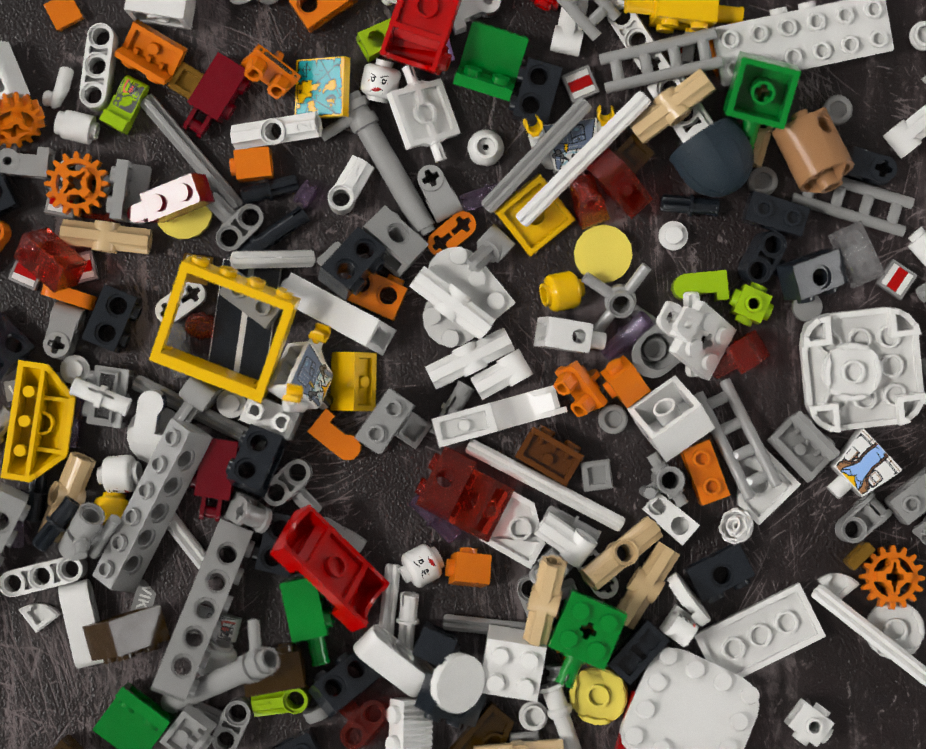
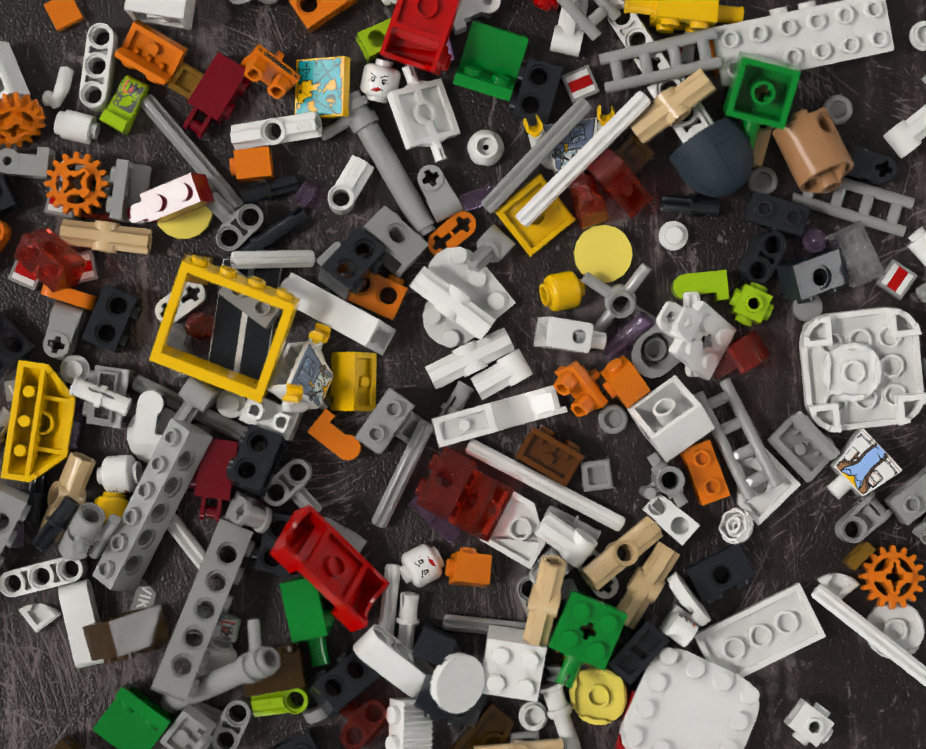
none -> light grey axle [372,420,433,528]
none -> clear purple axle [801,229,828,253]

